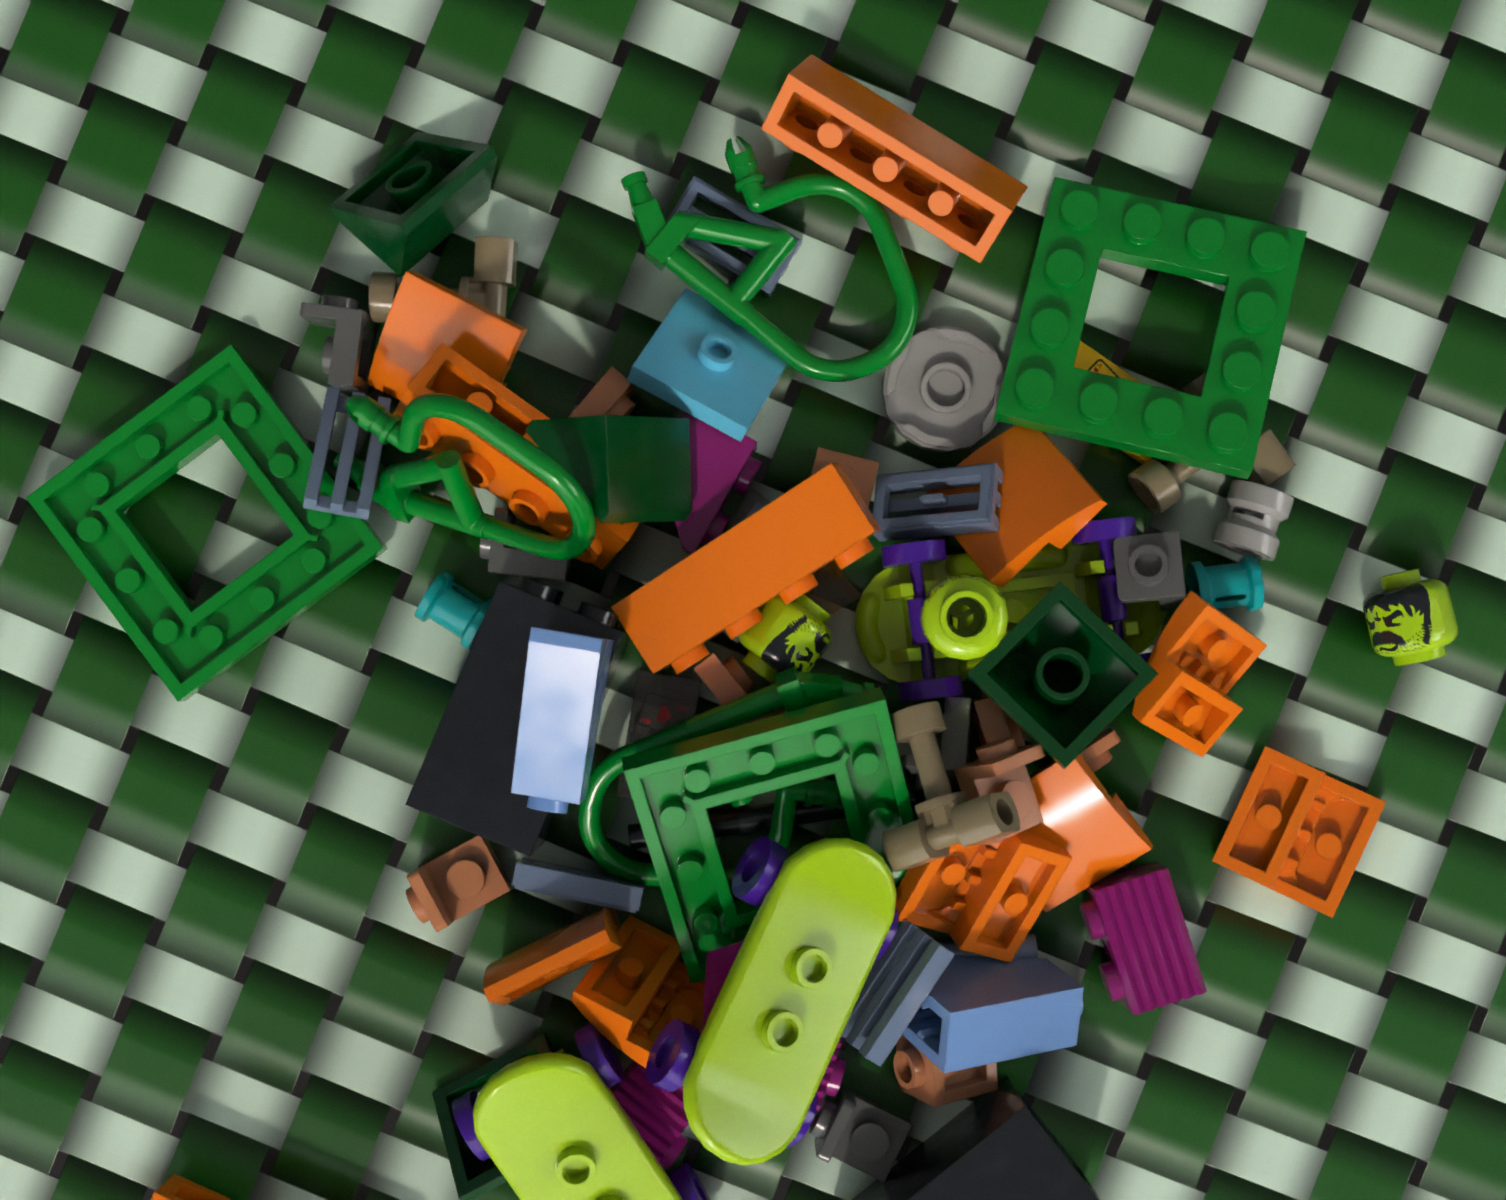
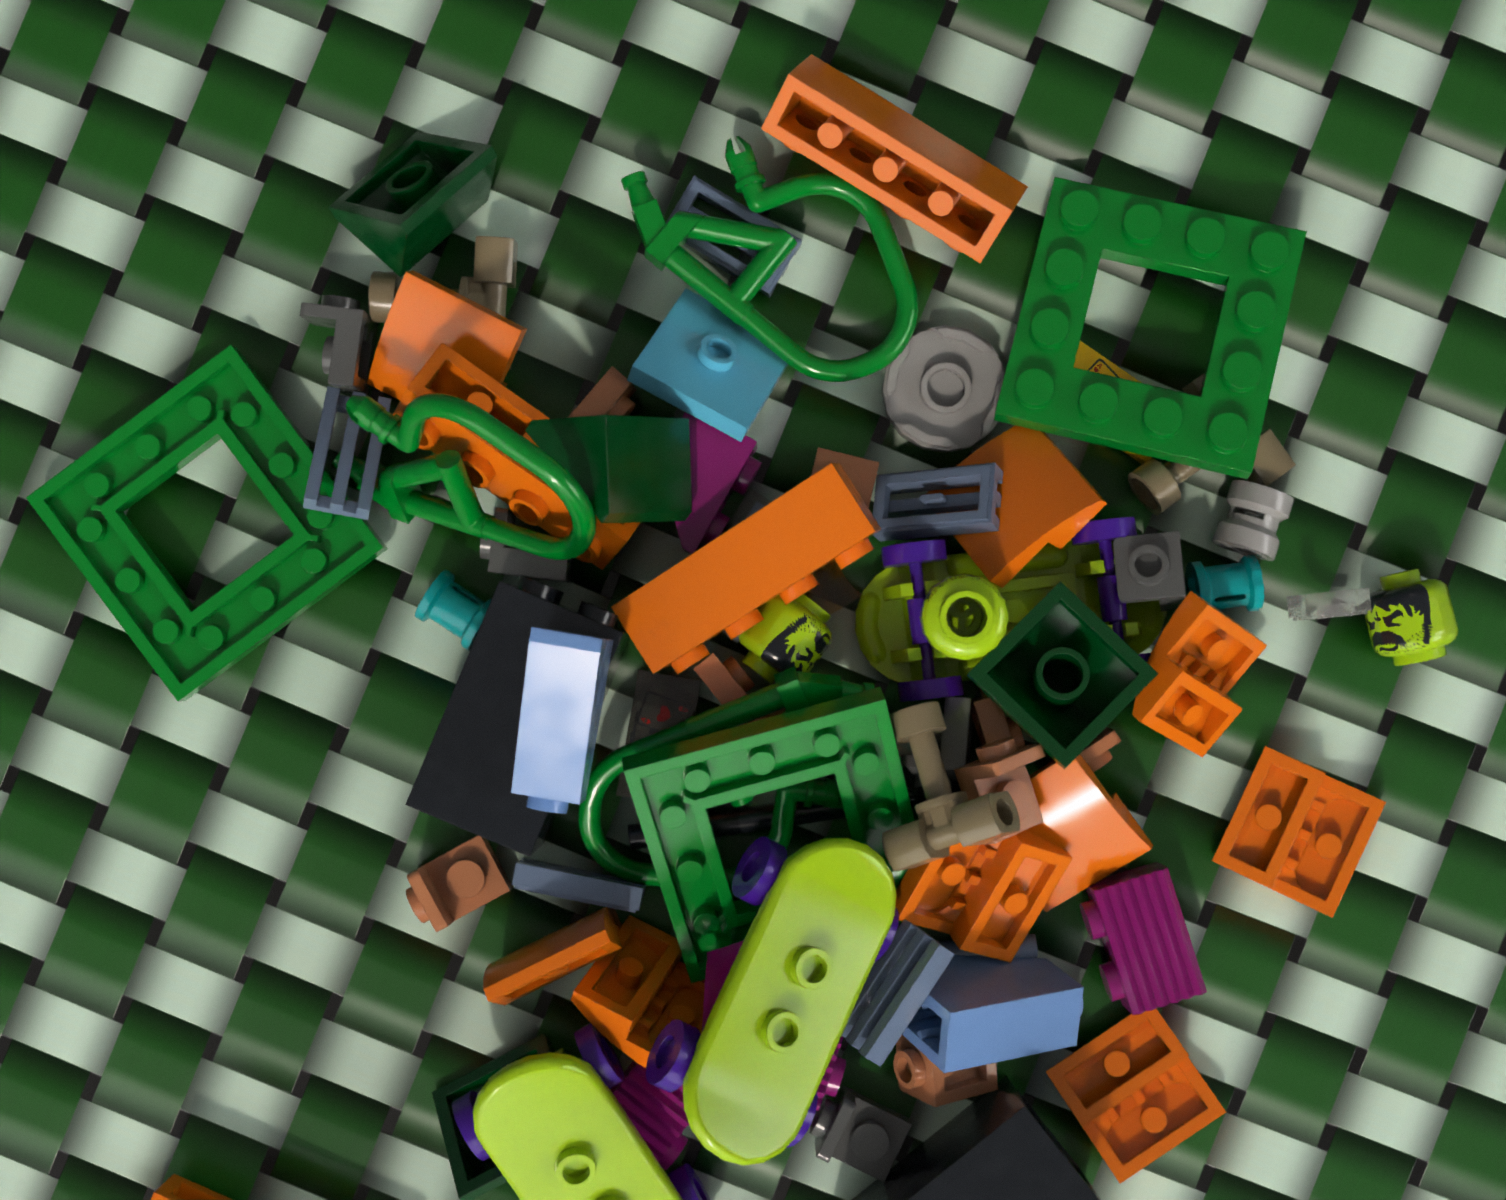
none -> orange slope [1046,1008,1226,1184]
none -> clear tile [1286,588,1371,621]

